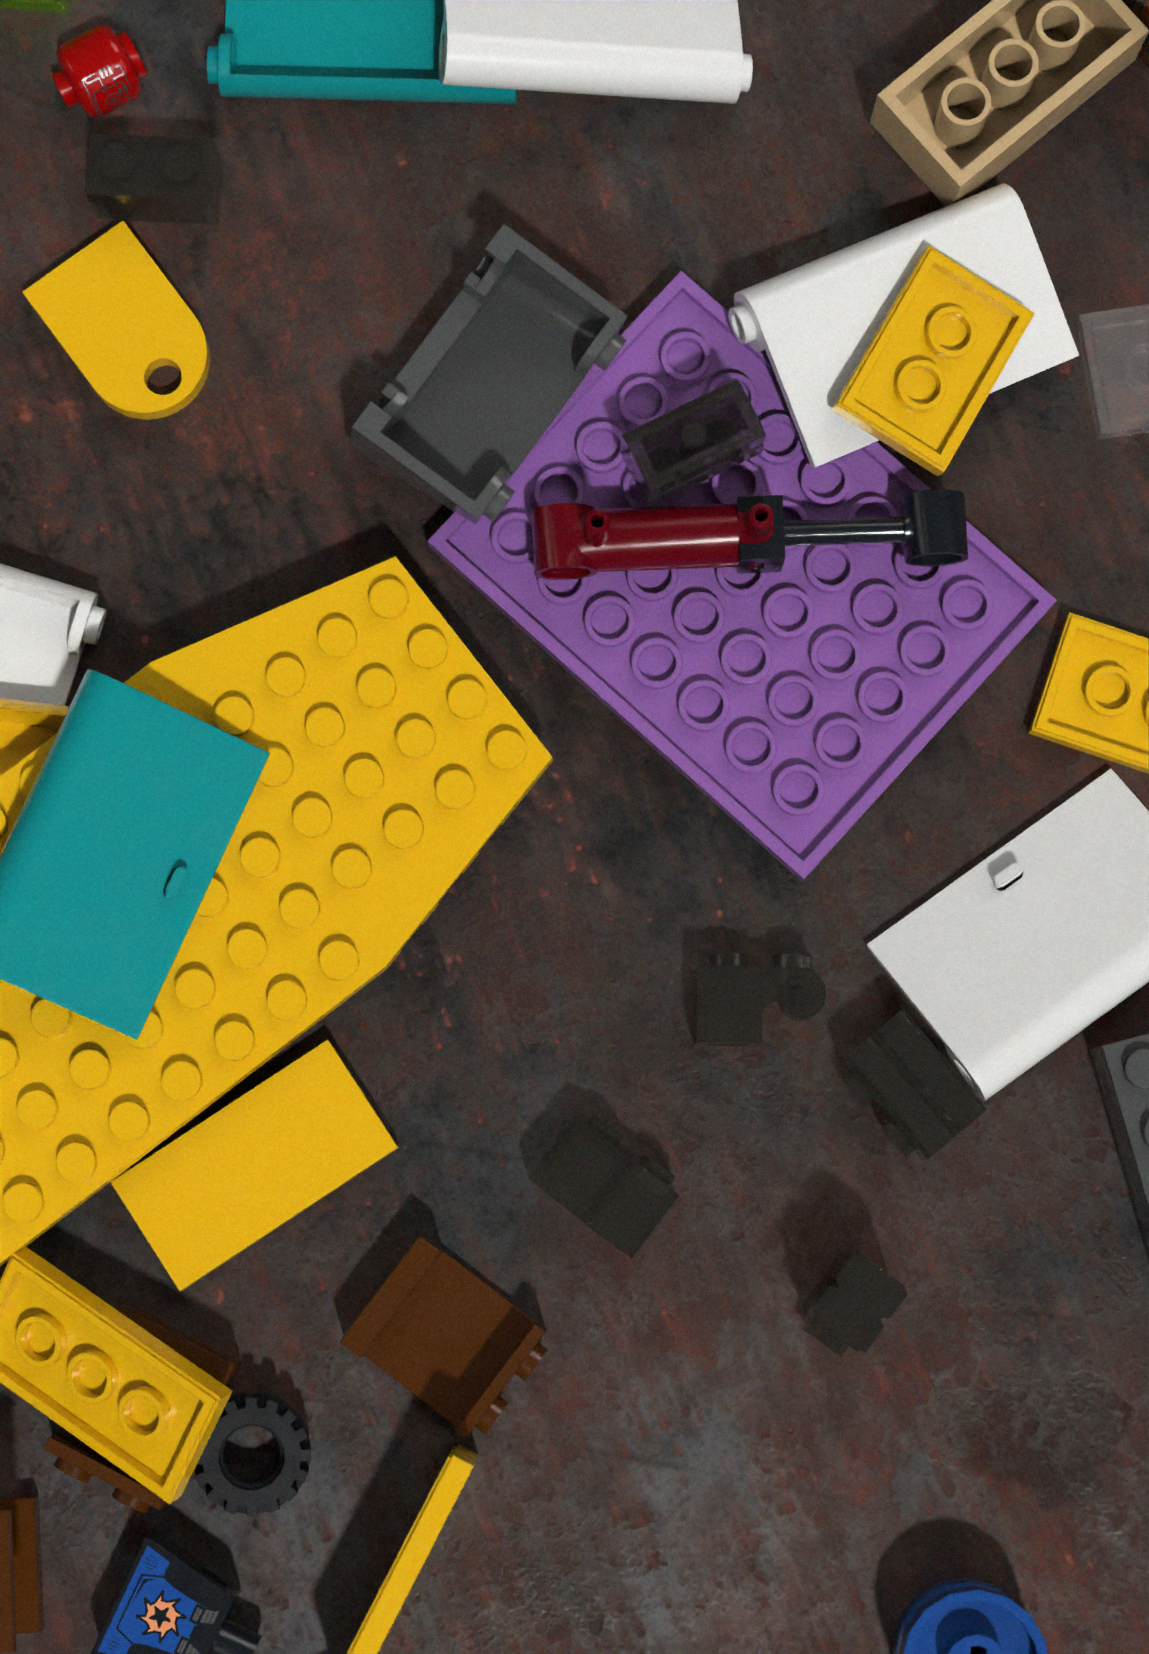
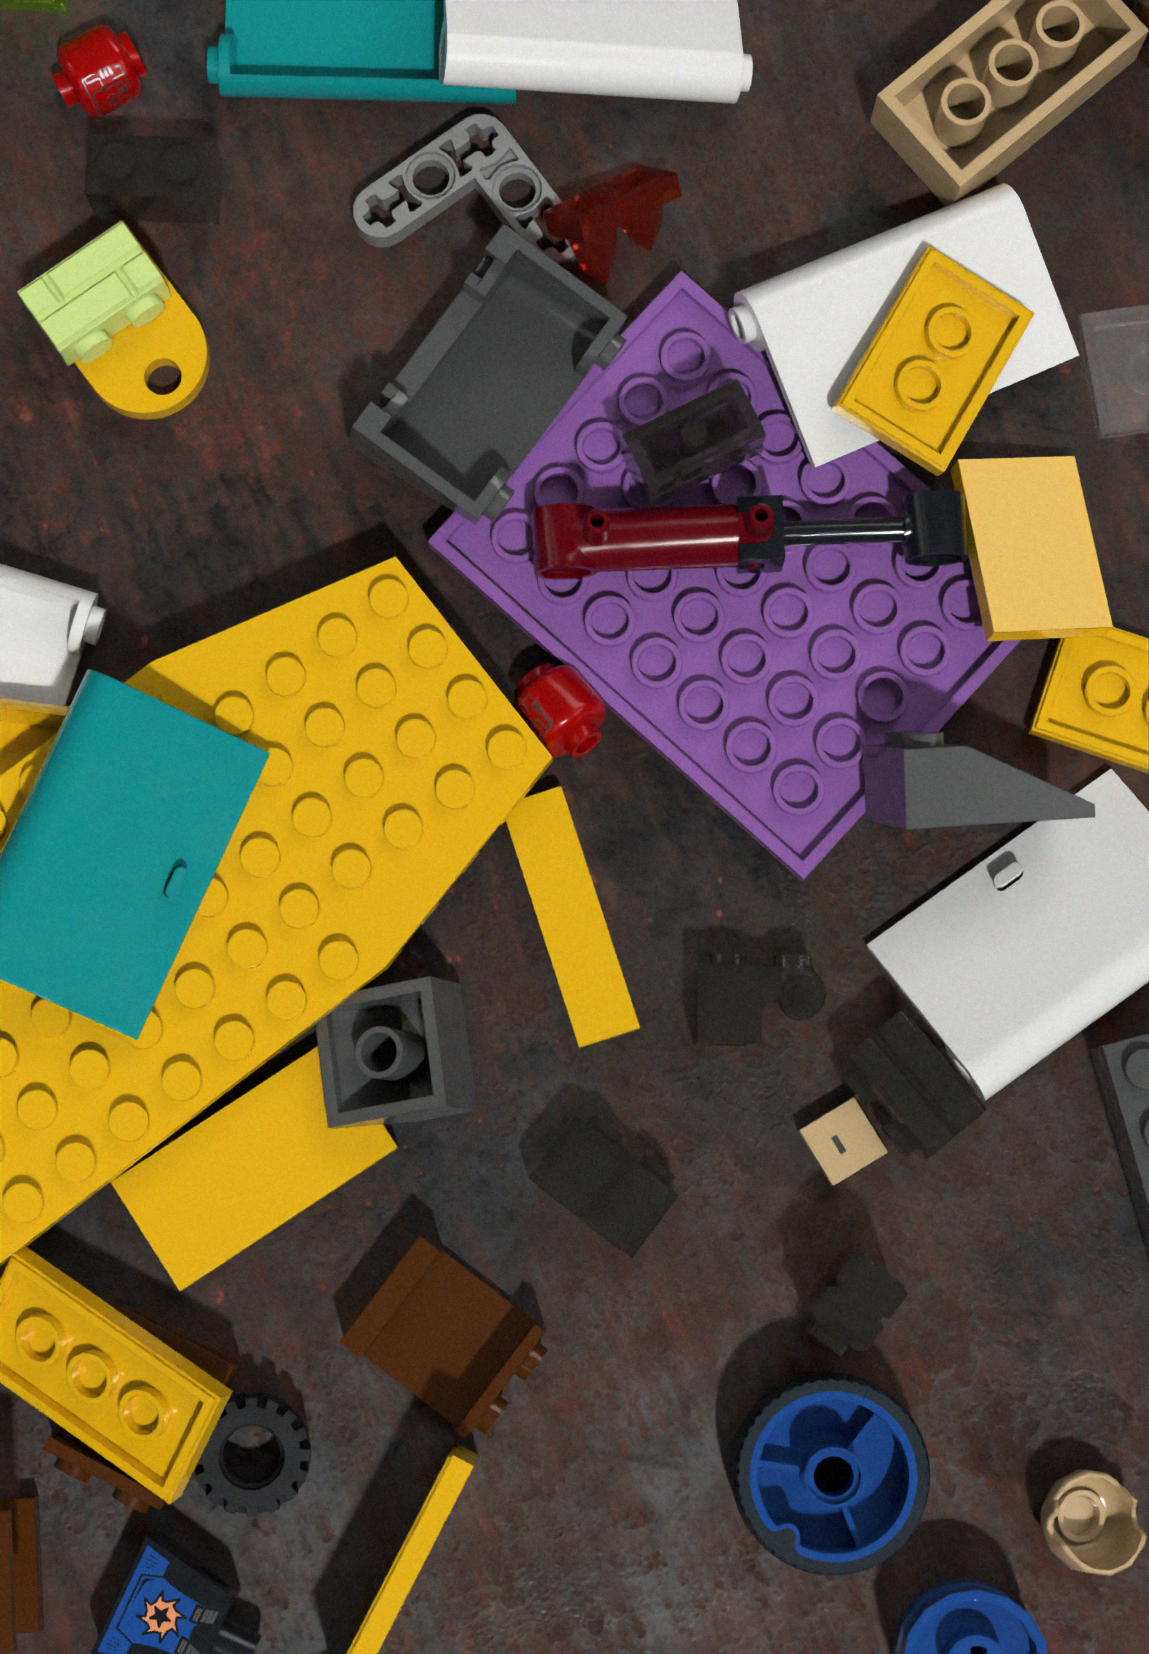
none -> yellowish green brick [17,221,171,366]
none -> dark grey slope [315,976,477,1129]
none -> light grey beam [353,114,581,270]
none -> yellow tile [506,786,640,1049]
none -> red head [513,664,607,758]
none -> clear red tile [543,164,682,286]
none -> blue wheel [730,1371,931,1576]
none -> tan tile [798,1097,888,1186]
none -> dark grey slope [863,730,1095,829]
none -> yellow tile [951,456,1113,642]
none -> tan hair [1040,1470,1147,1576]

